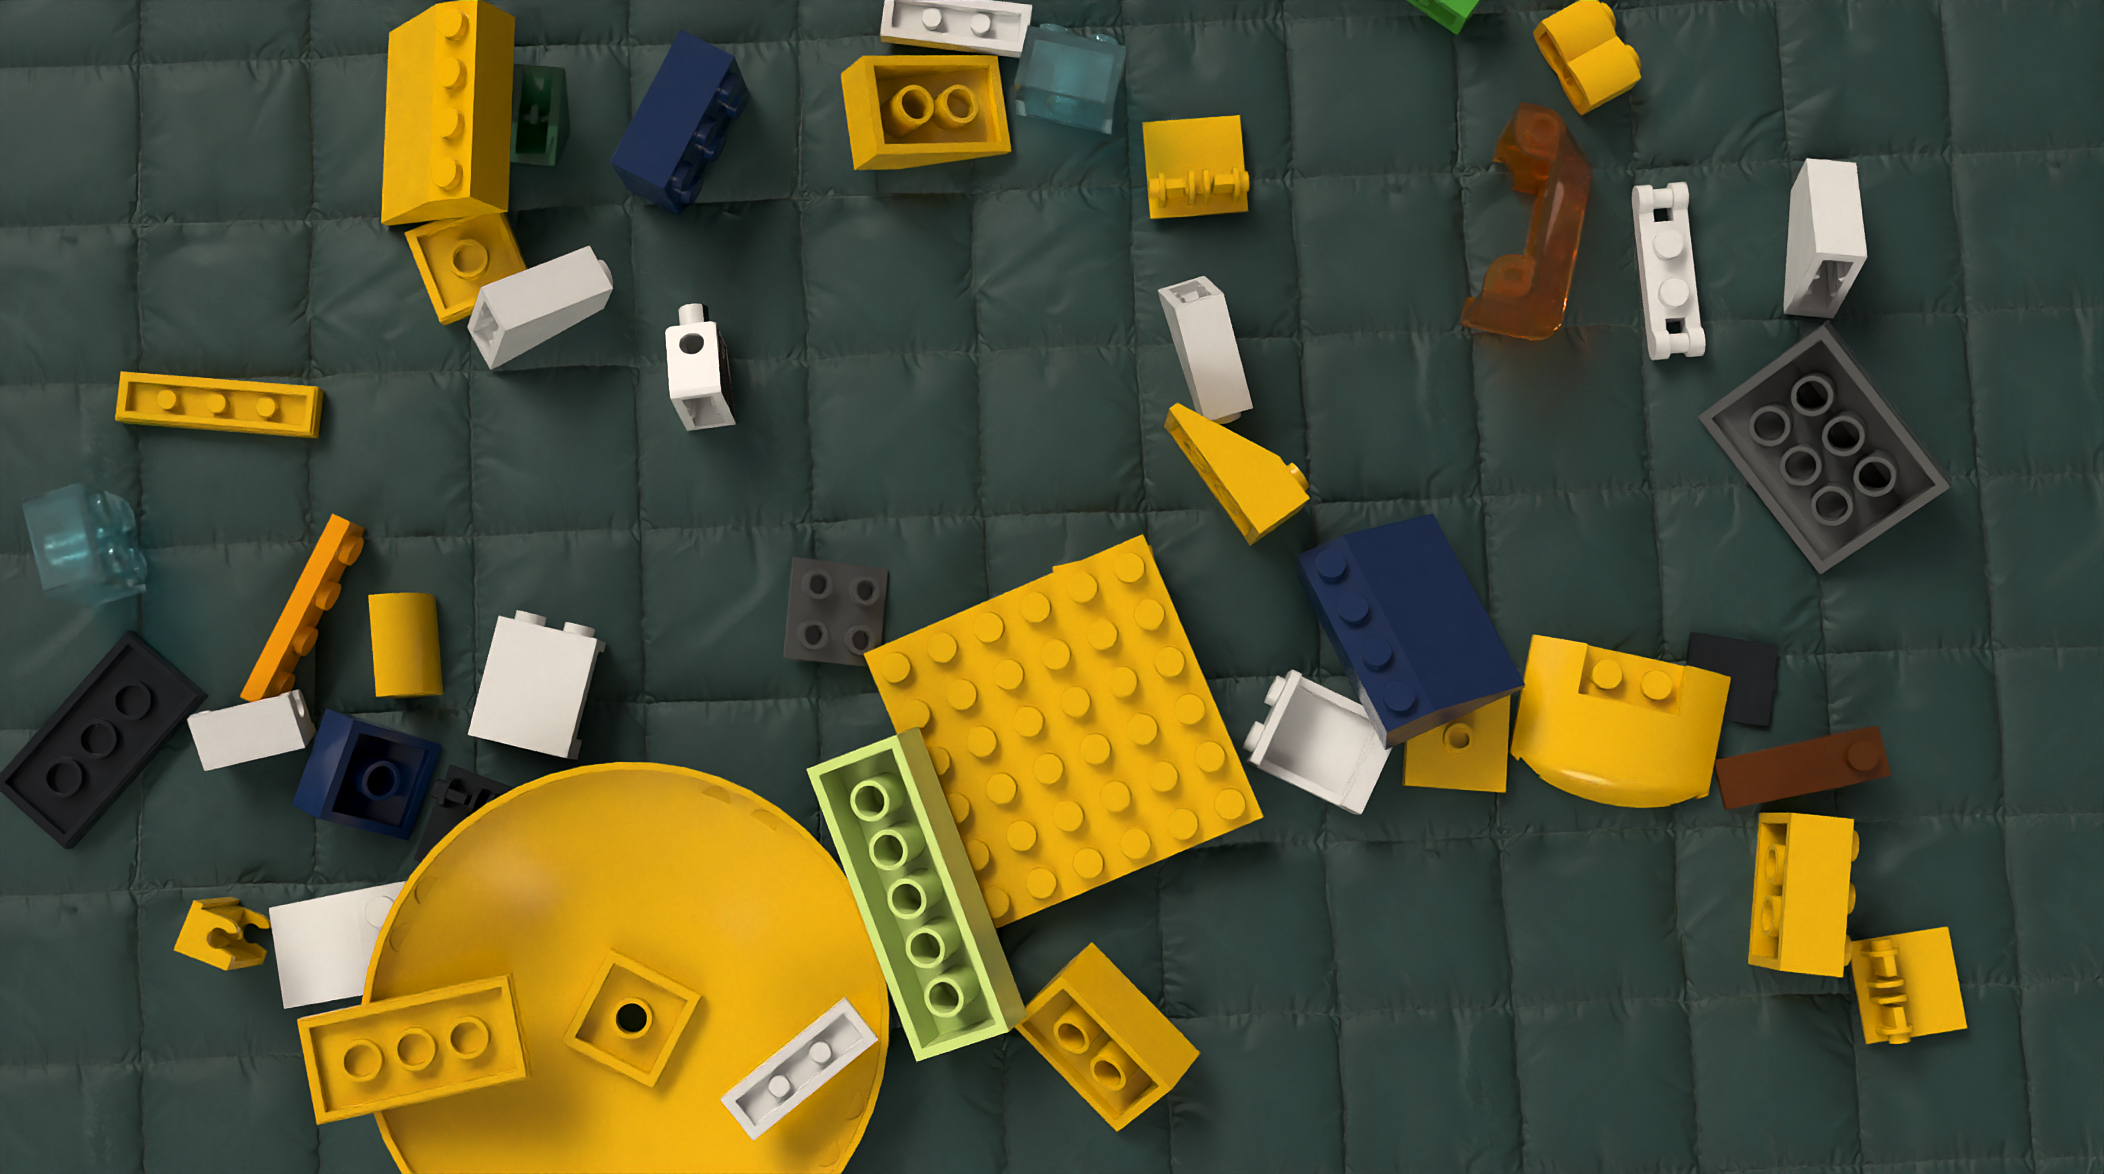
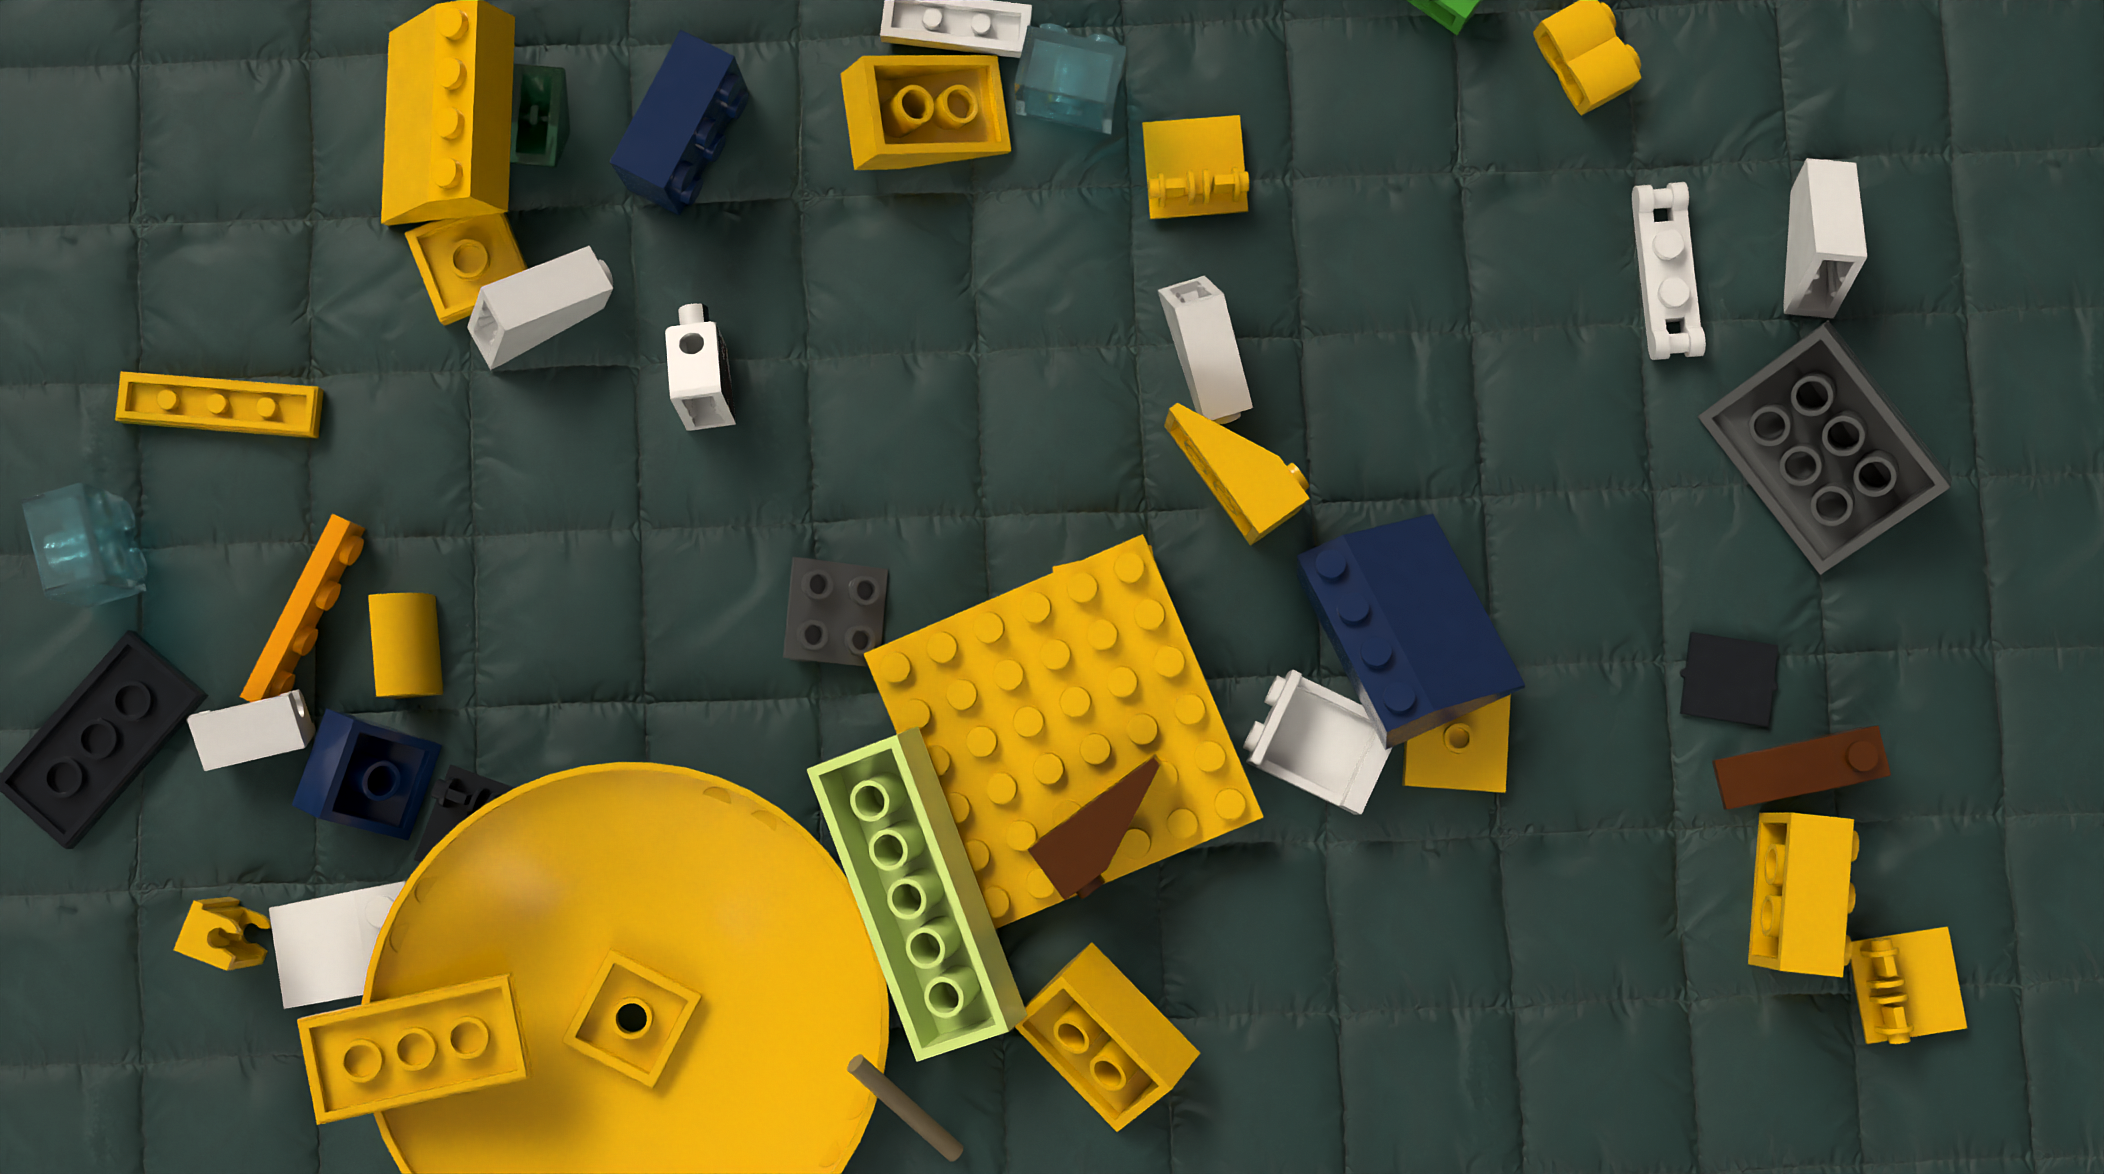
white panel [468,610,606,760] -> none
white plate [720,996,878,1141] -> none
clear orange windscreen [1460,102,1592,340] -> none
yellow slope [1508,635,1731,808] -> none
none -> dark tan bar [847,1054,963,1161]
none -> reddish brown slope [1027,754,1161,901]

